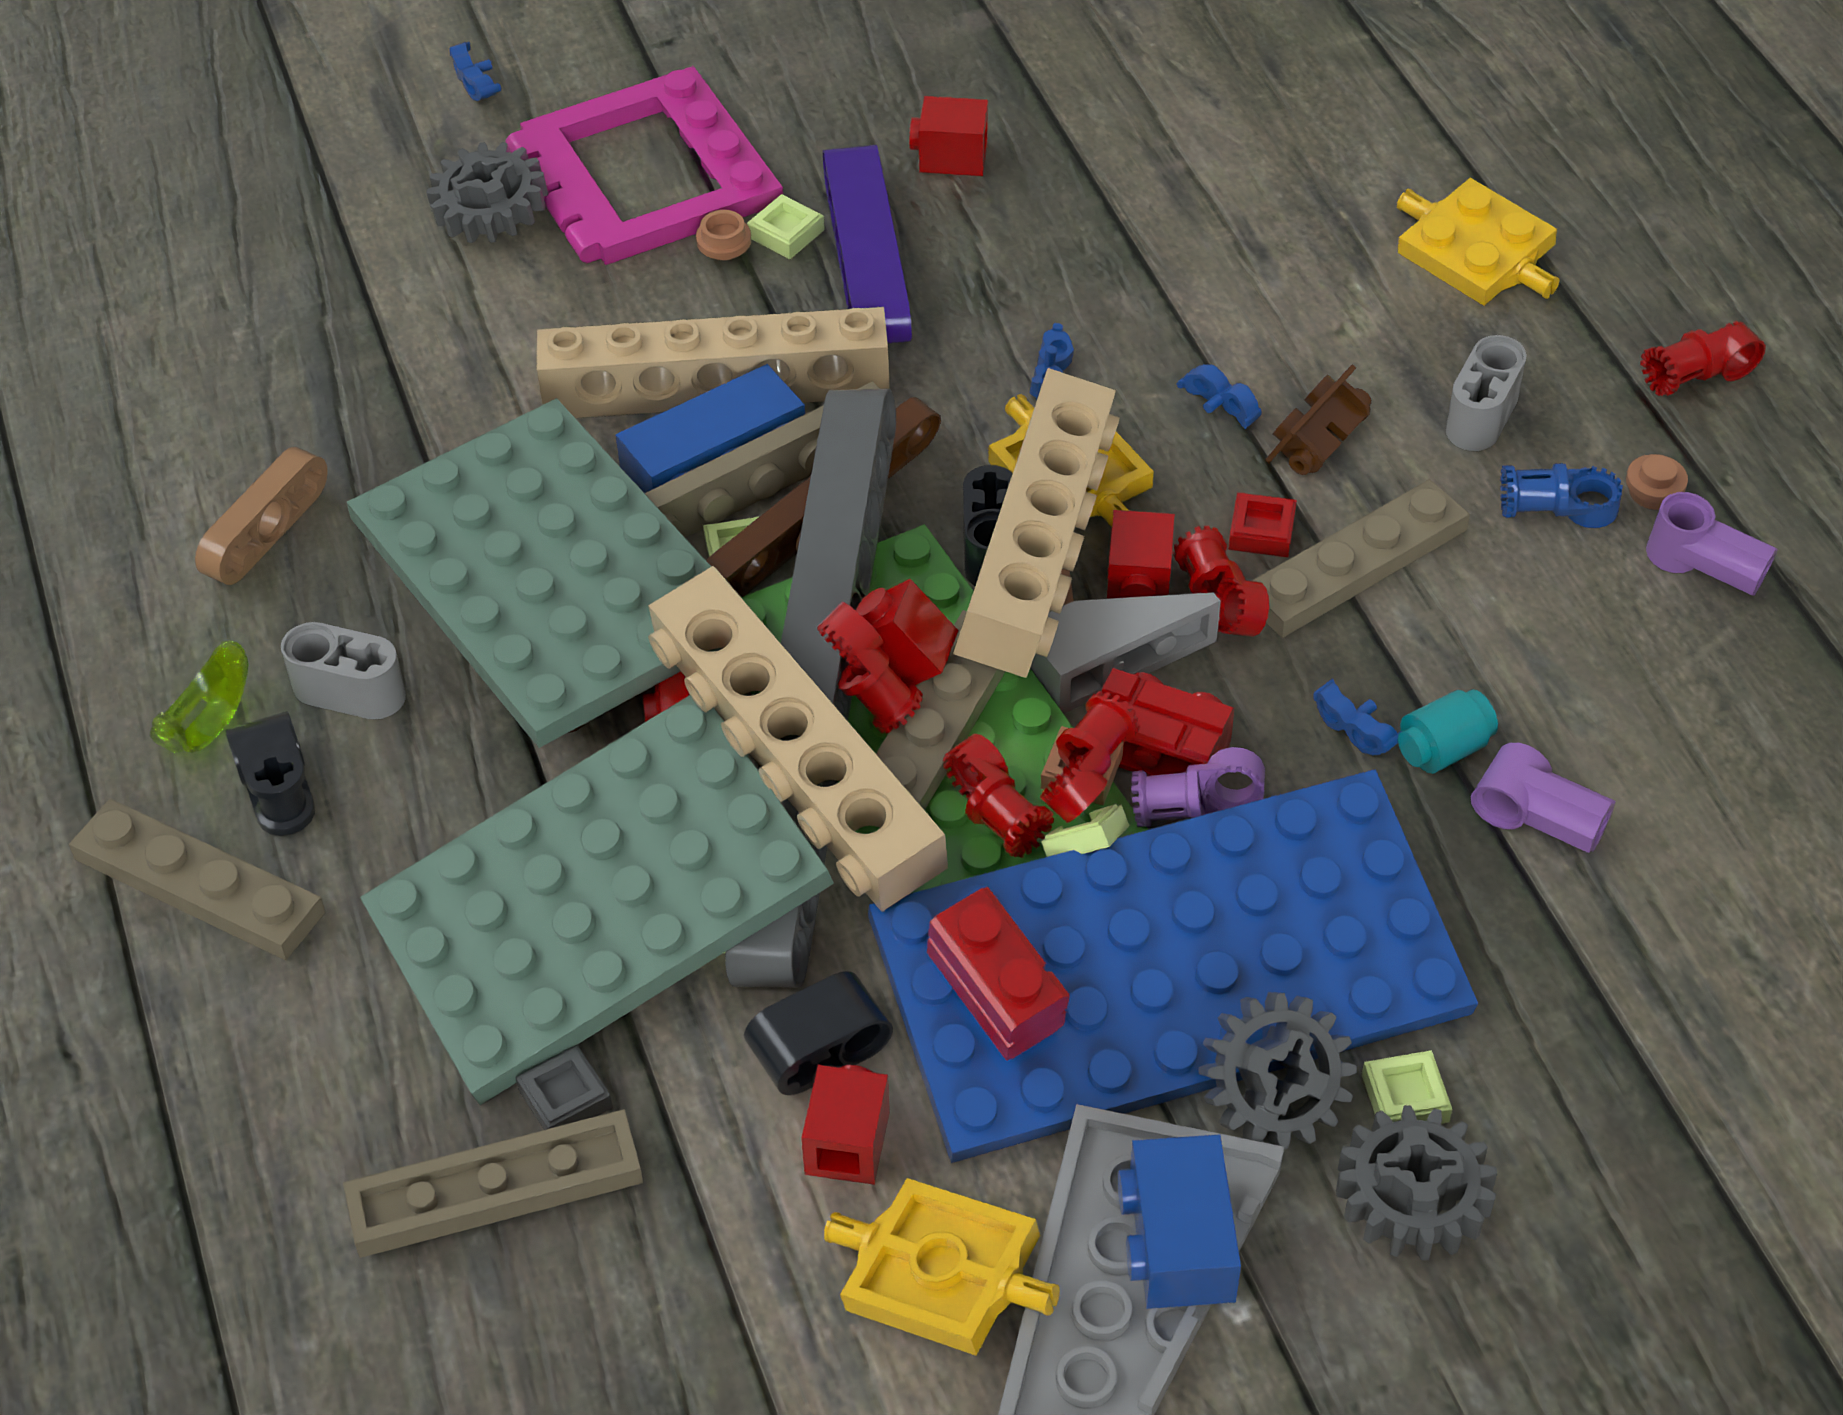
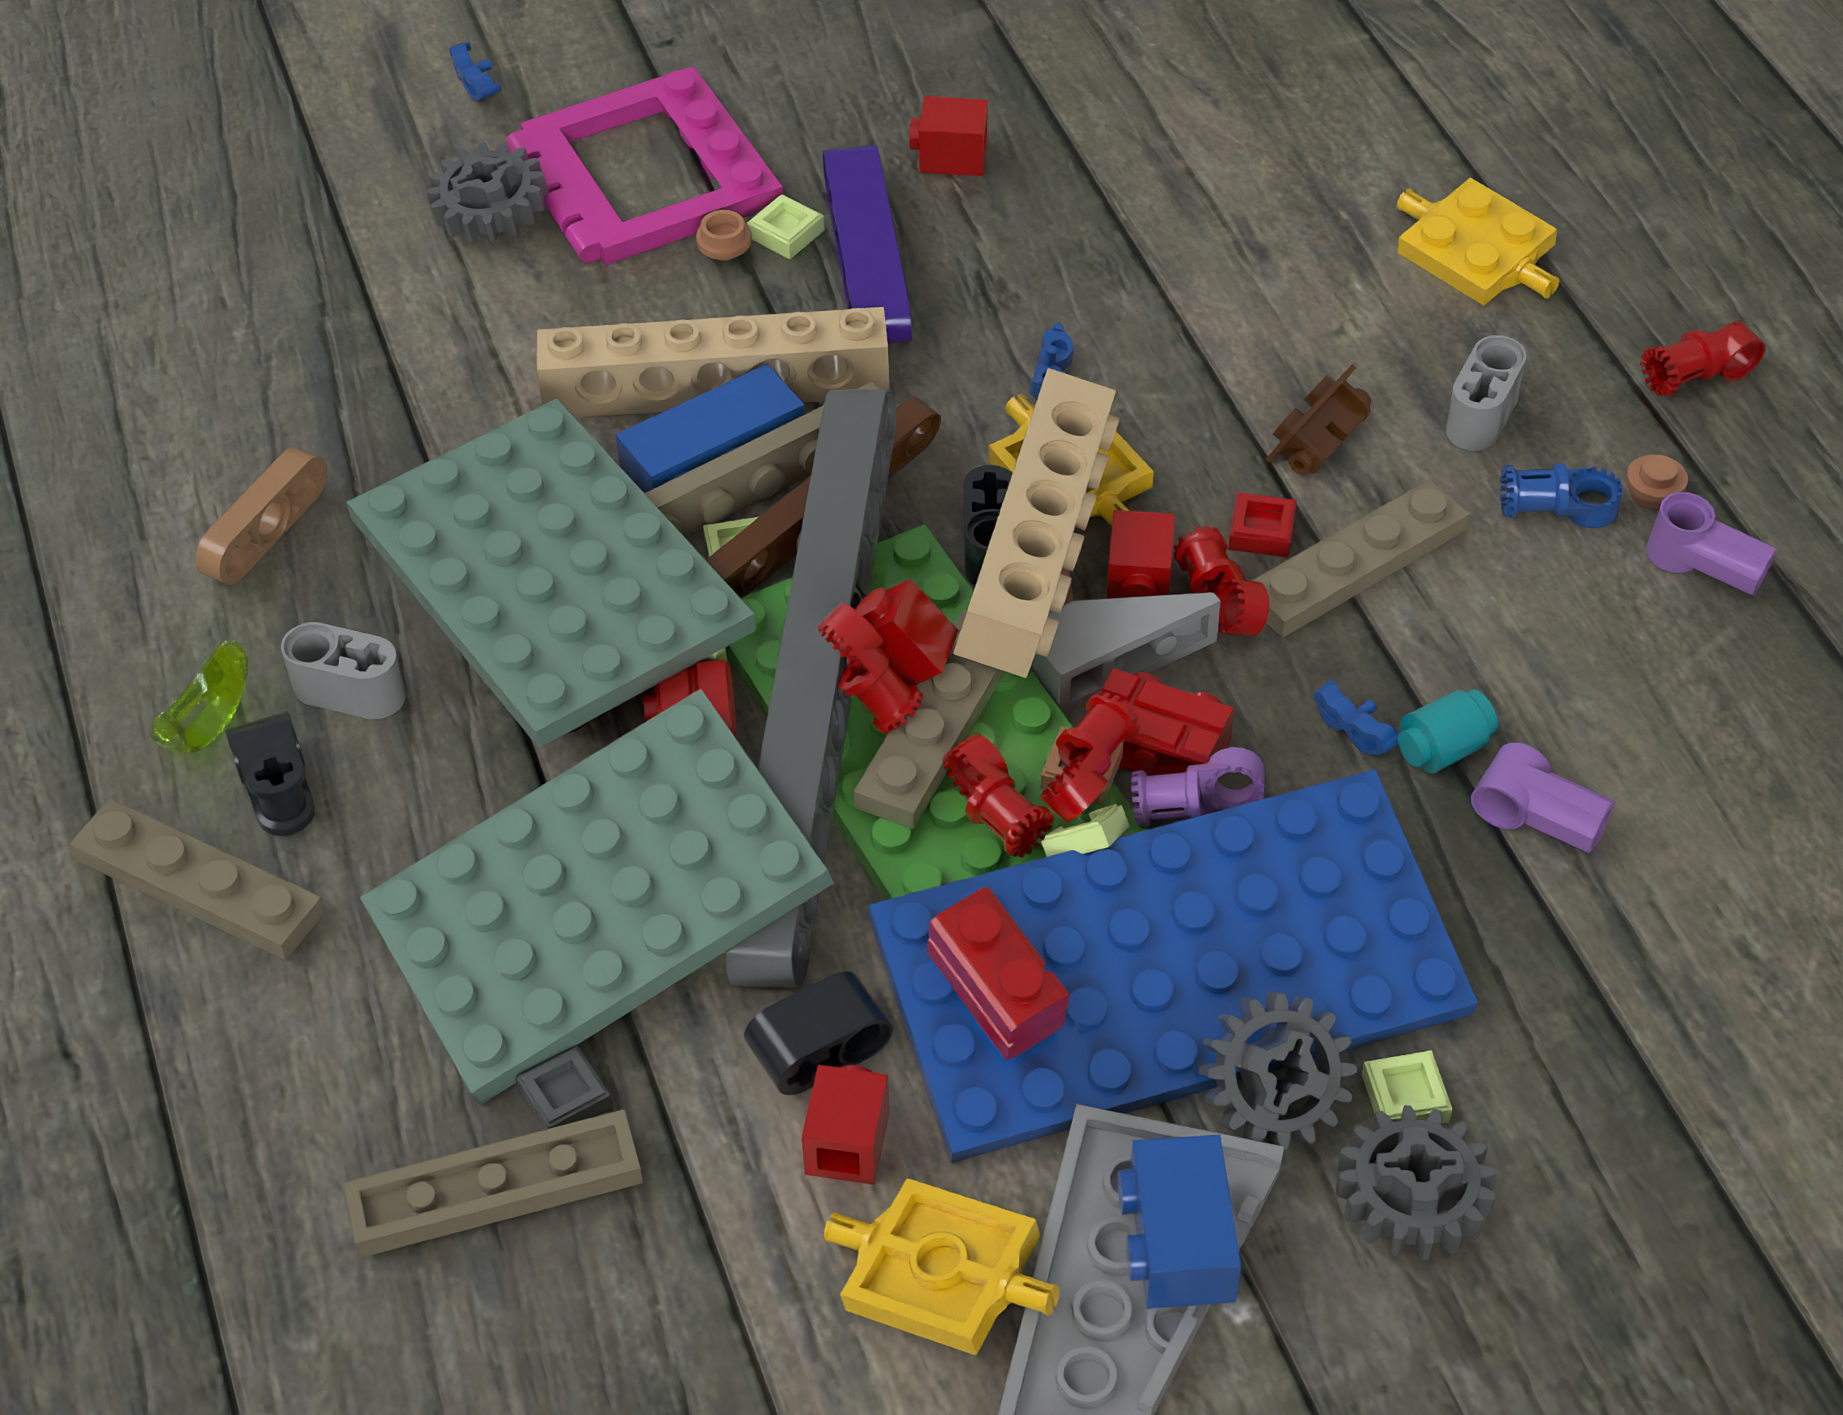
tan brick [648,566,948,912] -> none
blue piece [1177,364,1262,429] -> none

